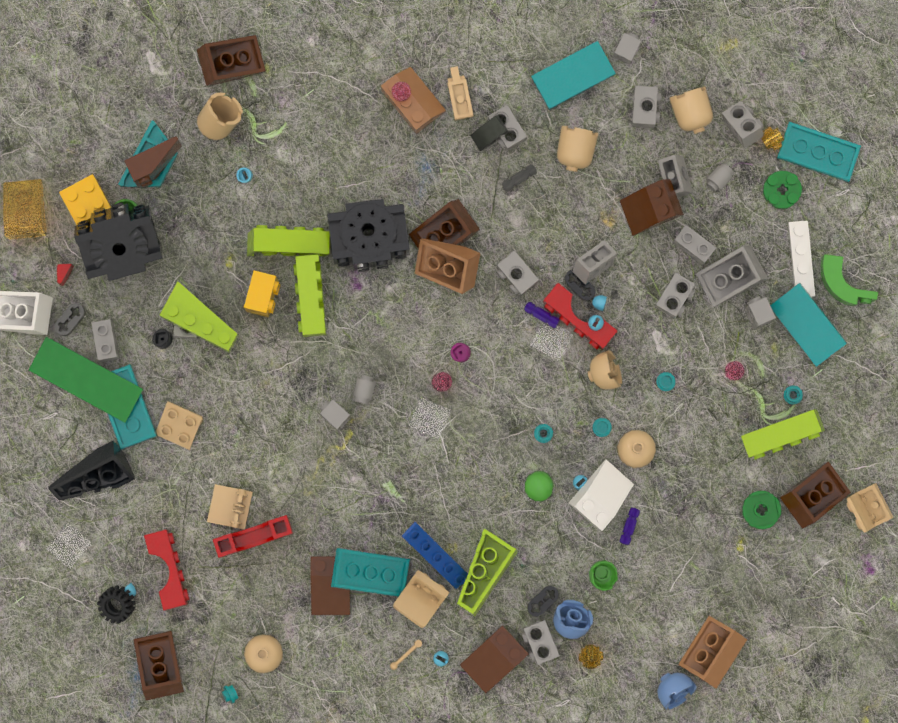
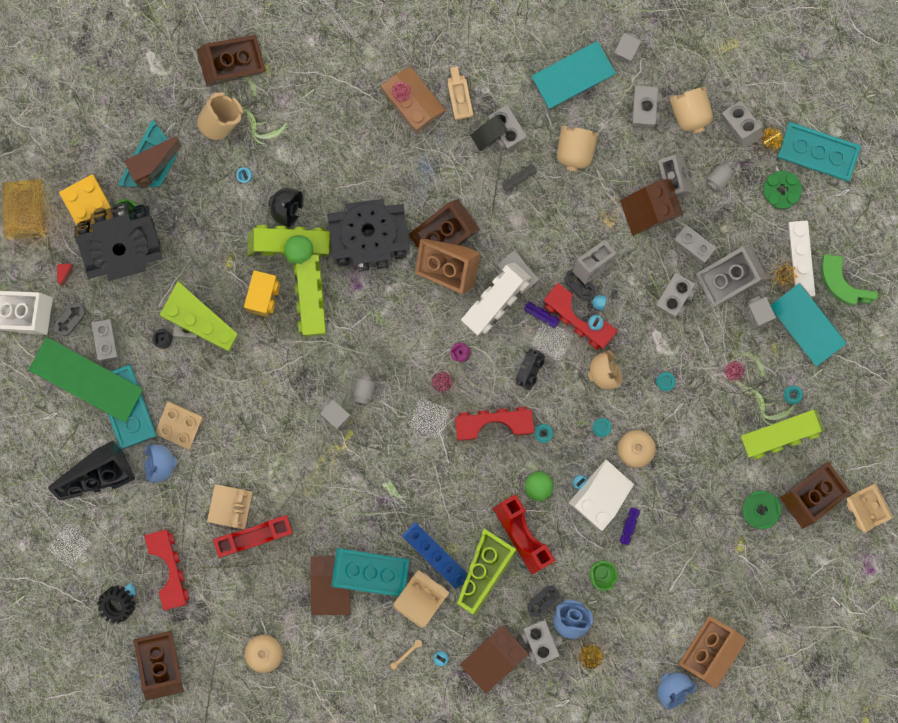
teal plate [222,685,238,704] -> none
none -> medium blue cylinder [144,444,177,483]
none -> black cylinder [268,188,304,227]
none -> bright green hair [284,235,313,264]
none -> red arch [455,407,534,441]
none -> white wedge [461,262,532,335]
none -> red arch [492,494,555,575]
none -> black hinge [515,349,545,390]
none -> clear yellow gear [773,262,798,286]

